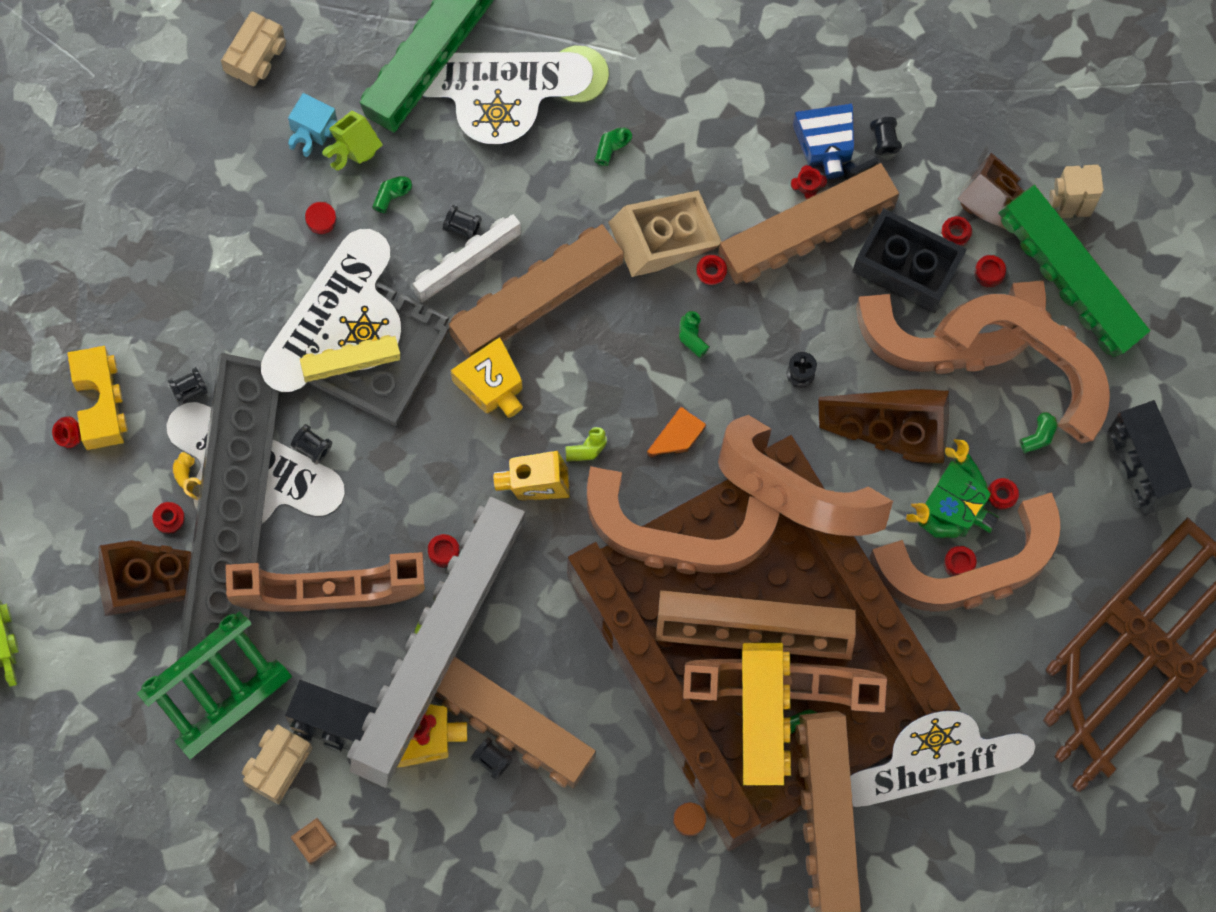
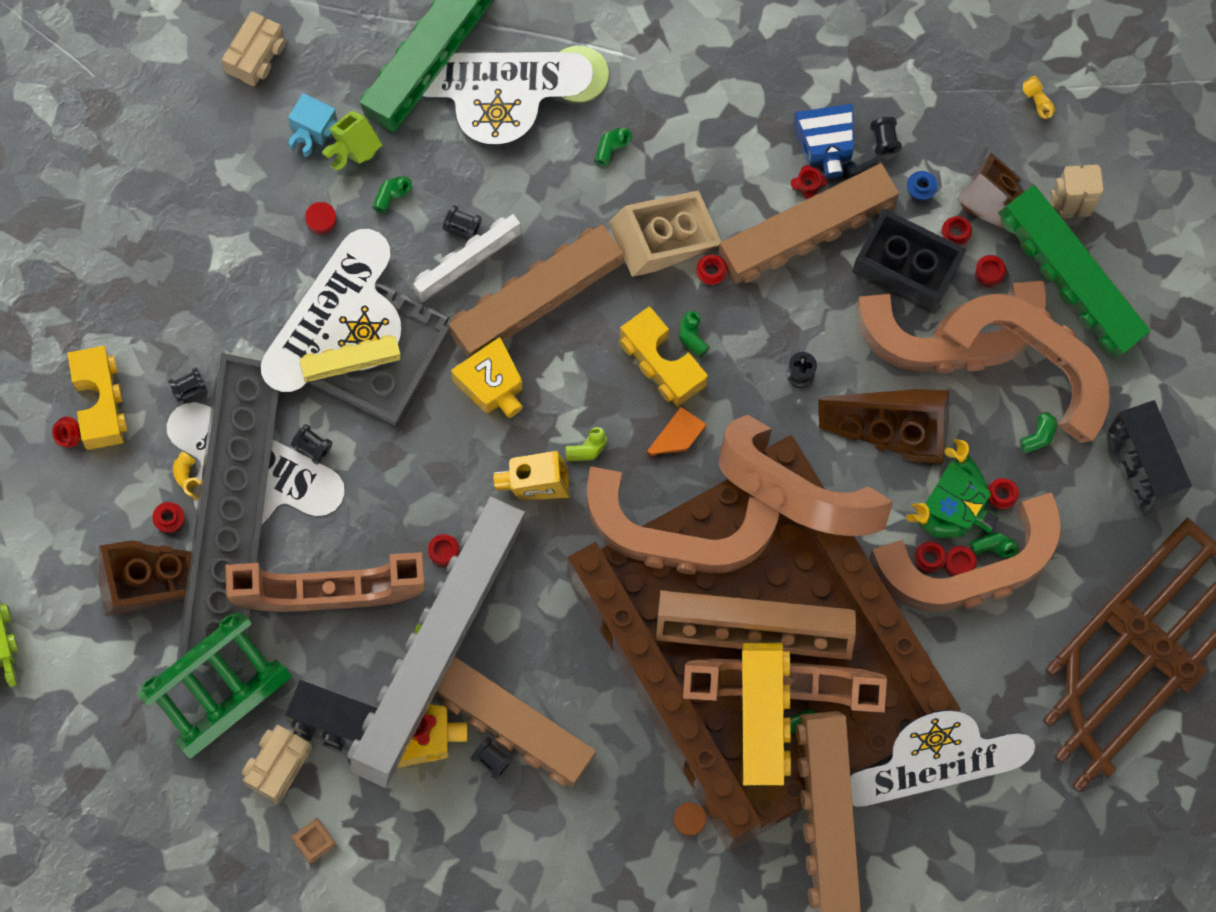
none -> yellow arch [619,306,708,408]
none -> blue plate [907,171,938,201]
none -> red plate [914,541,946,573]
none -> green arm [970,532,1019,559]
none -> yellow arm [1022,76,1055,119]

